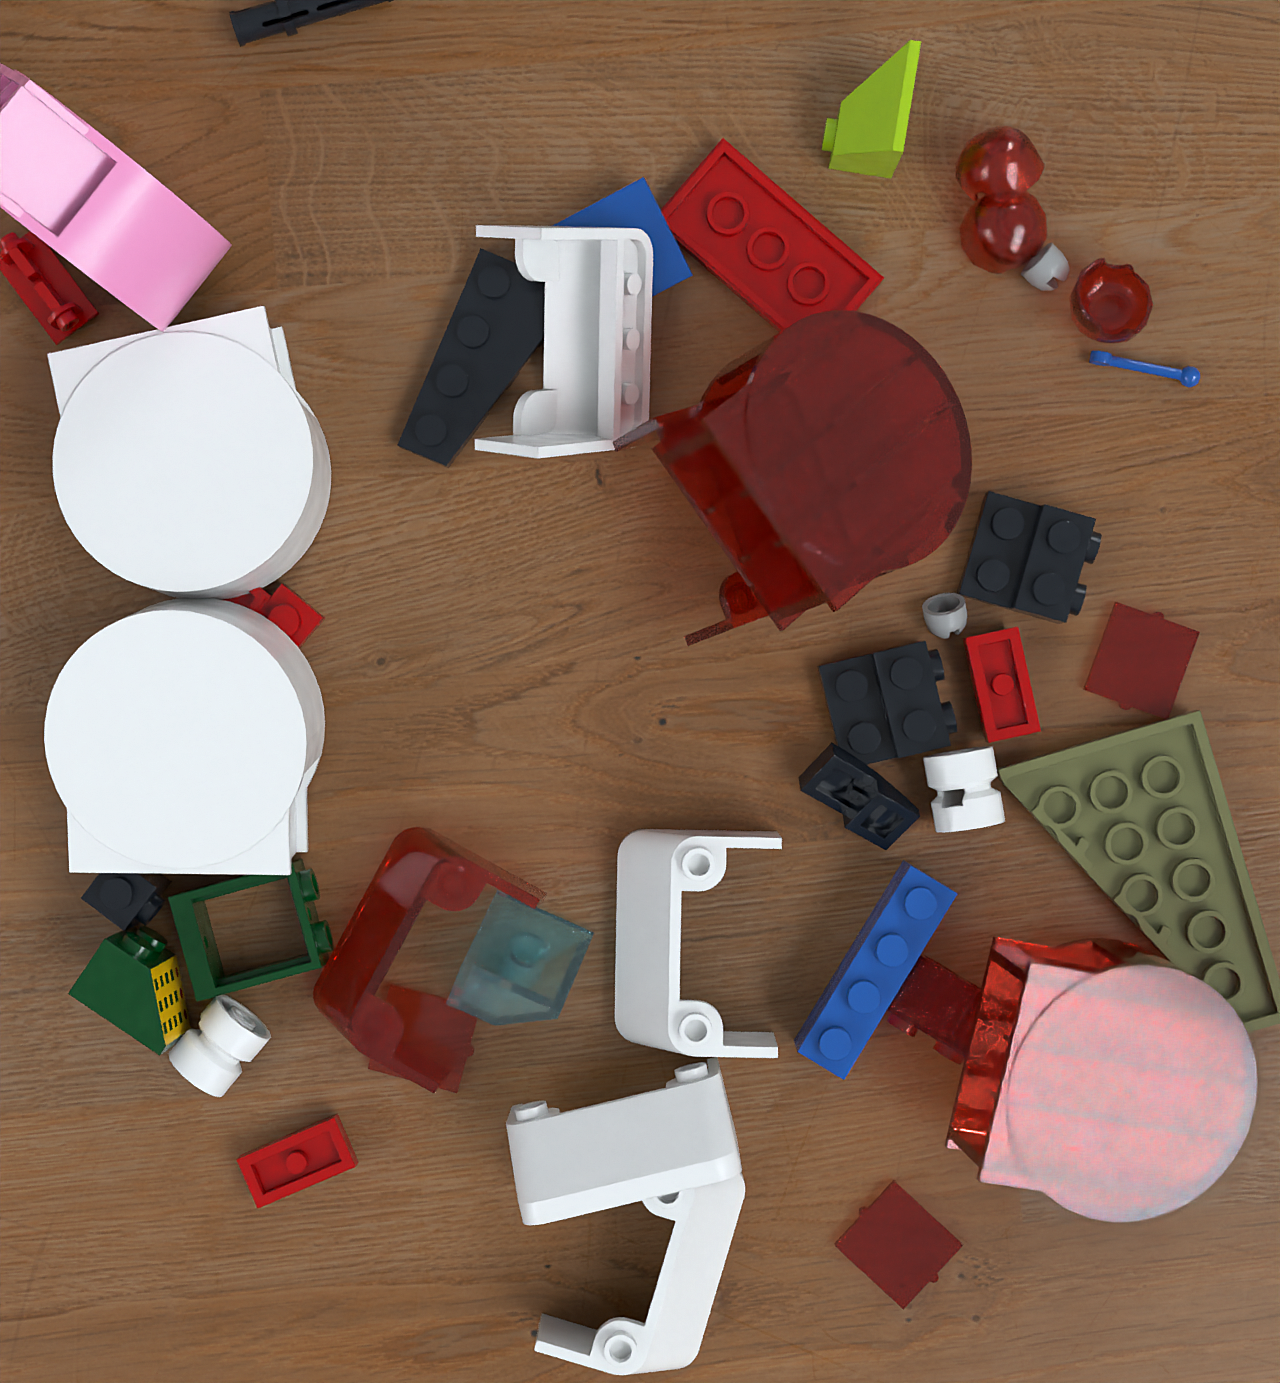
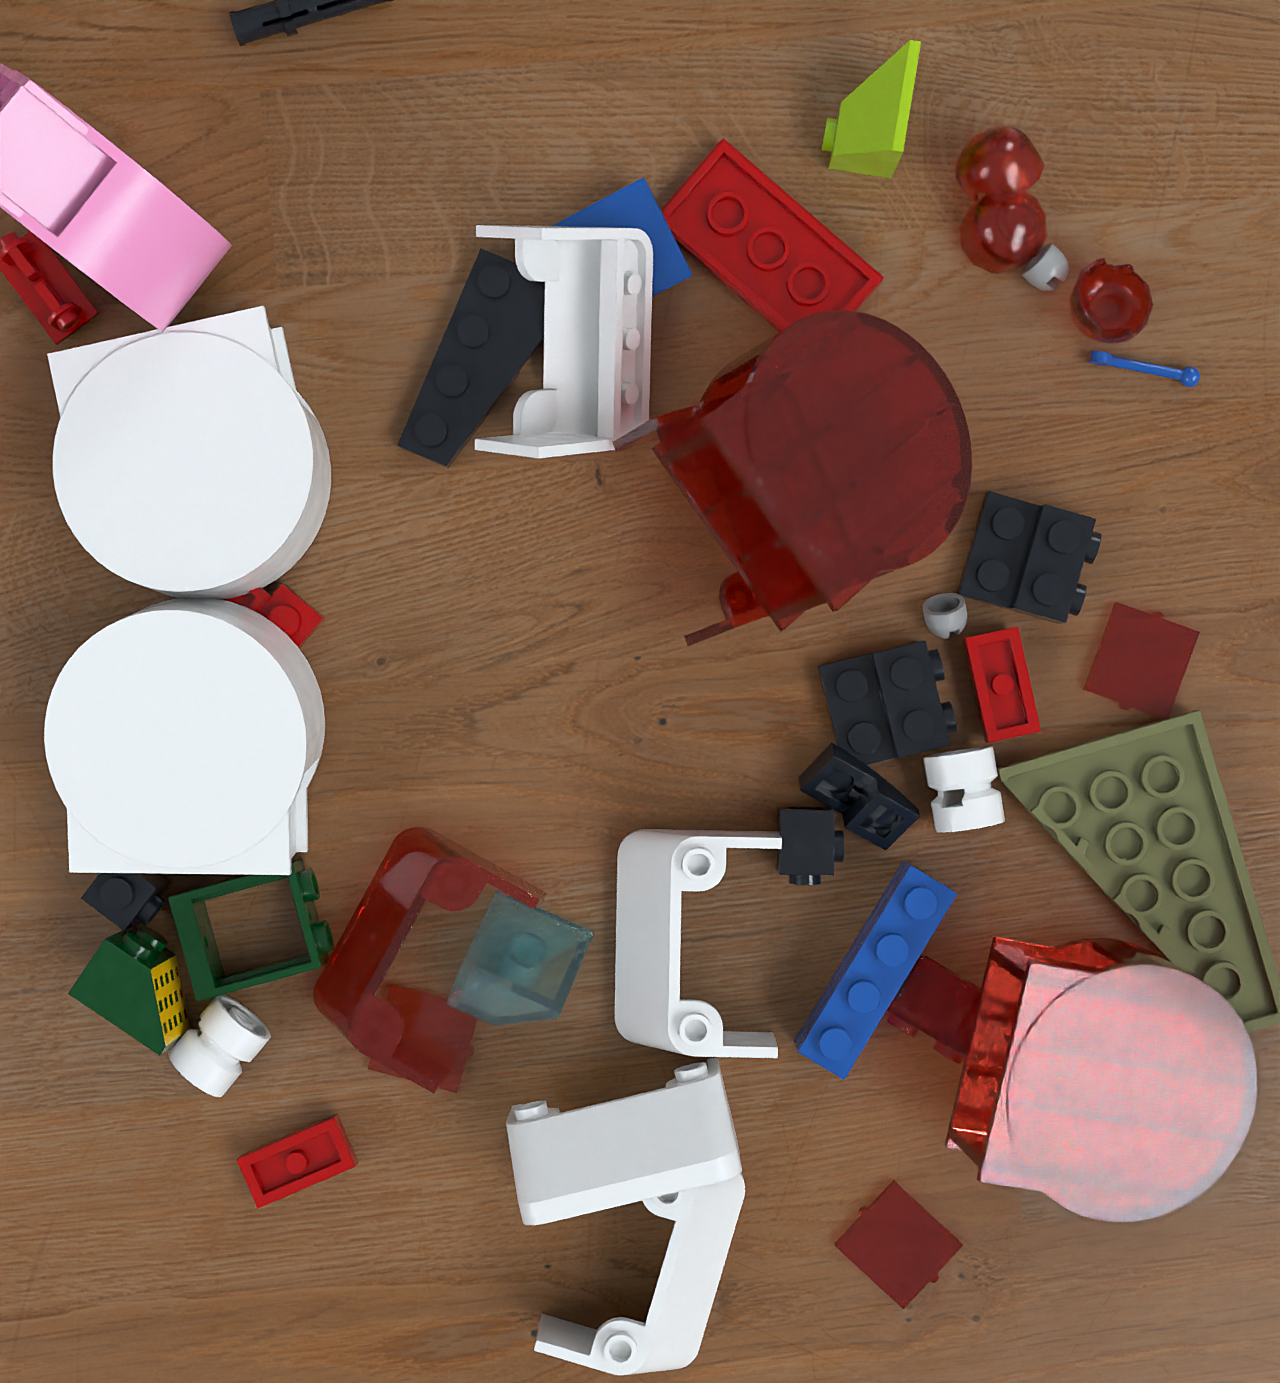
none -> black brick [777,806,844,885]

